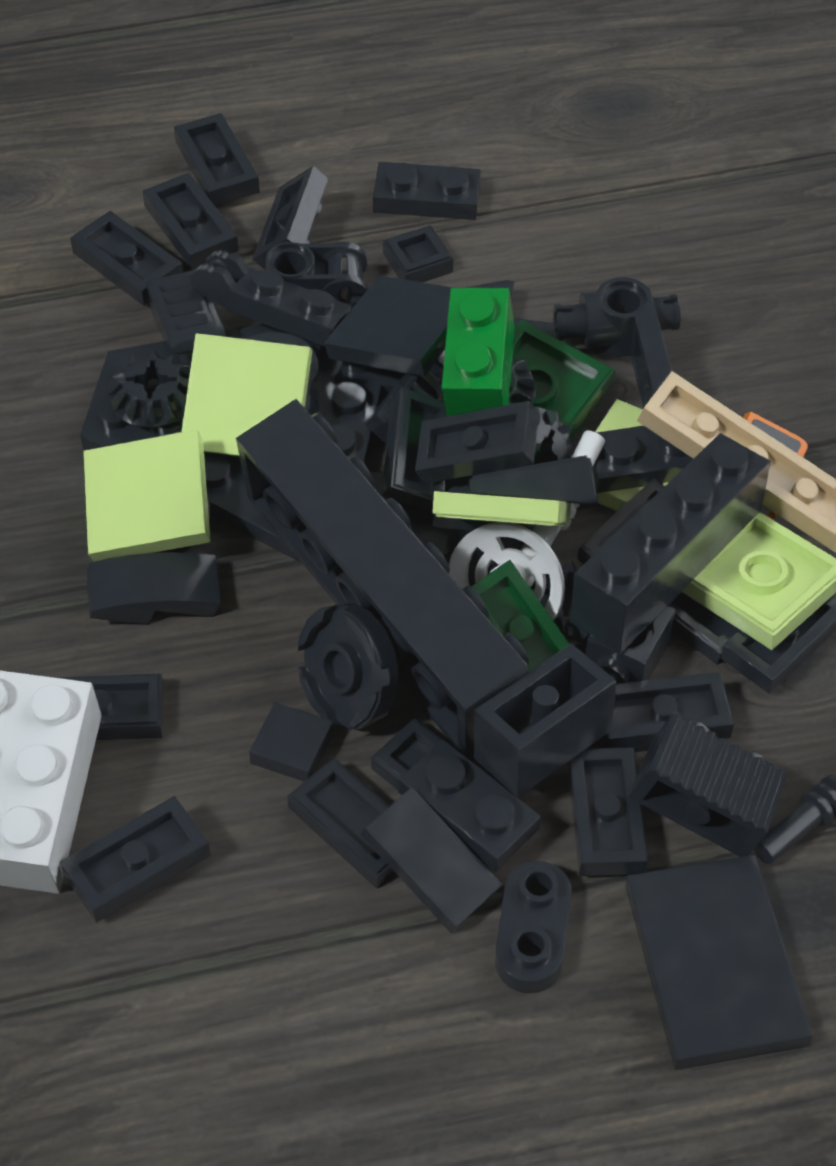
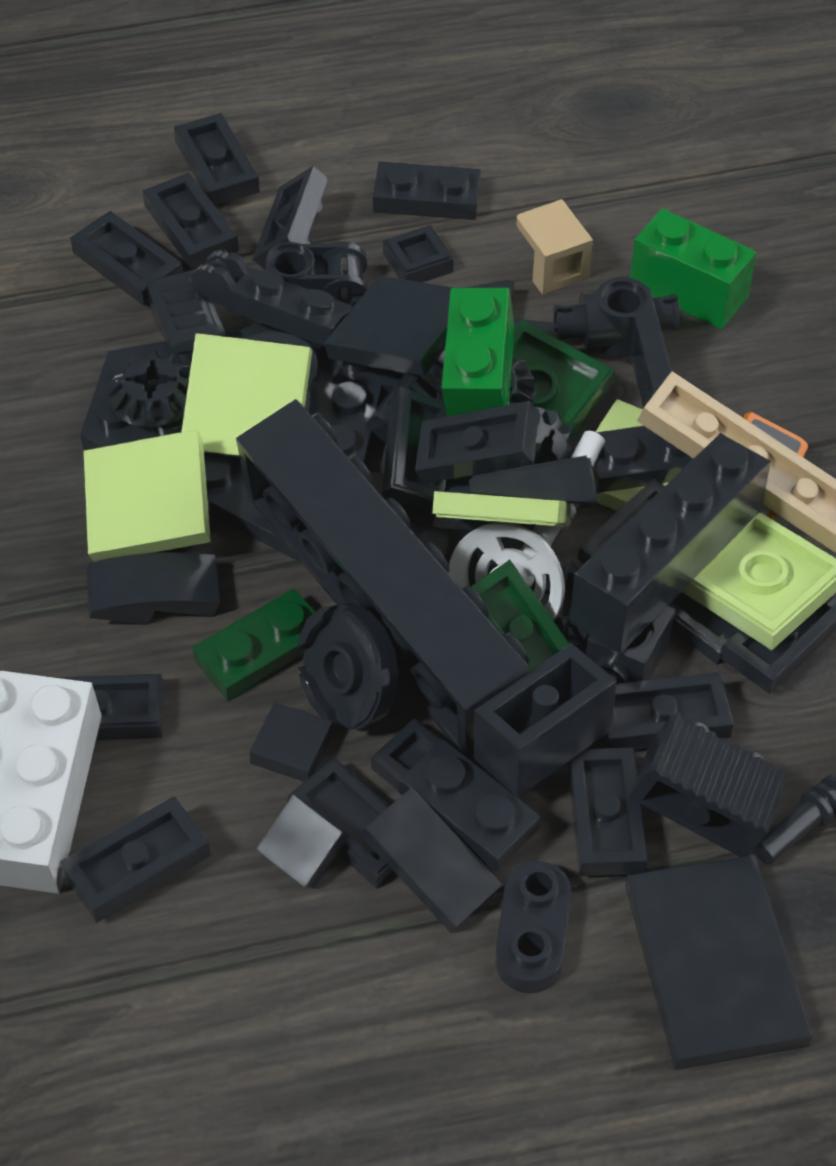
none -> dark green plate [192,588,315,701]
none -> tile [257,795,351,889]
none -> tan panel [516,199,593,295]
none -> green brick [630,208,757,330]

